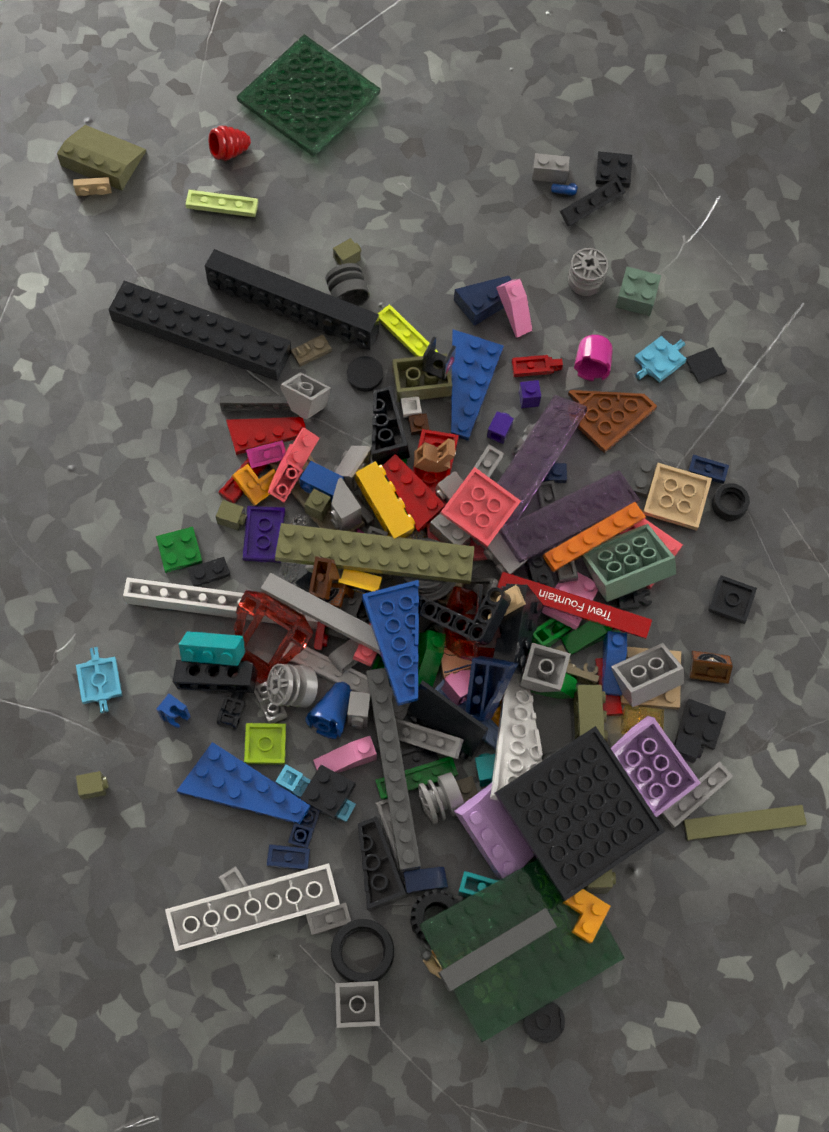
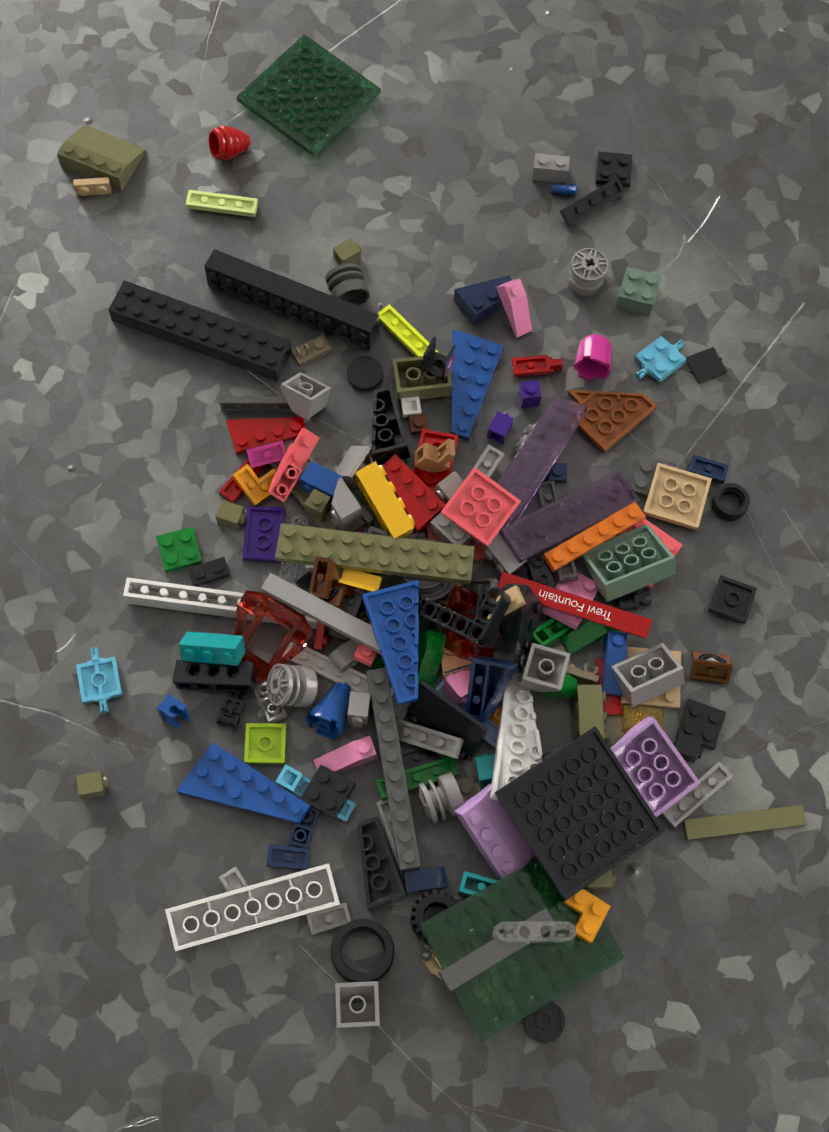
none -> clear beam [493,921,576,943]

